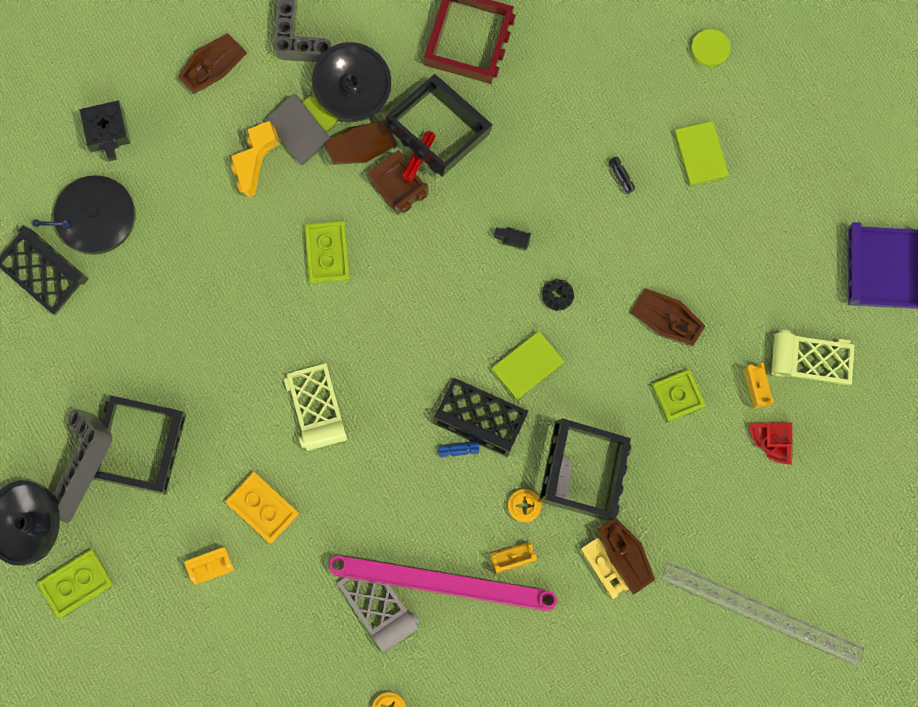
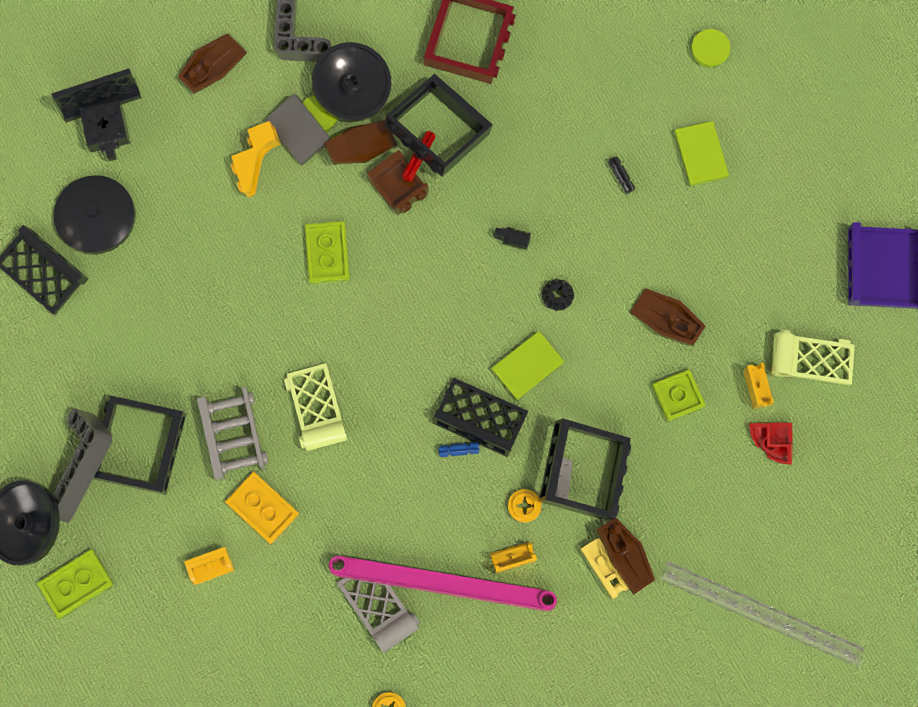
dark blue hinge [32,219,71,228] -> none
none -> black fence [51,68,142,123]
none -> light grey fence [197,387,268,482]

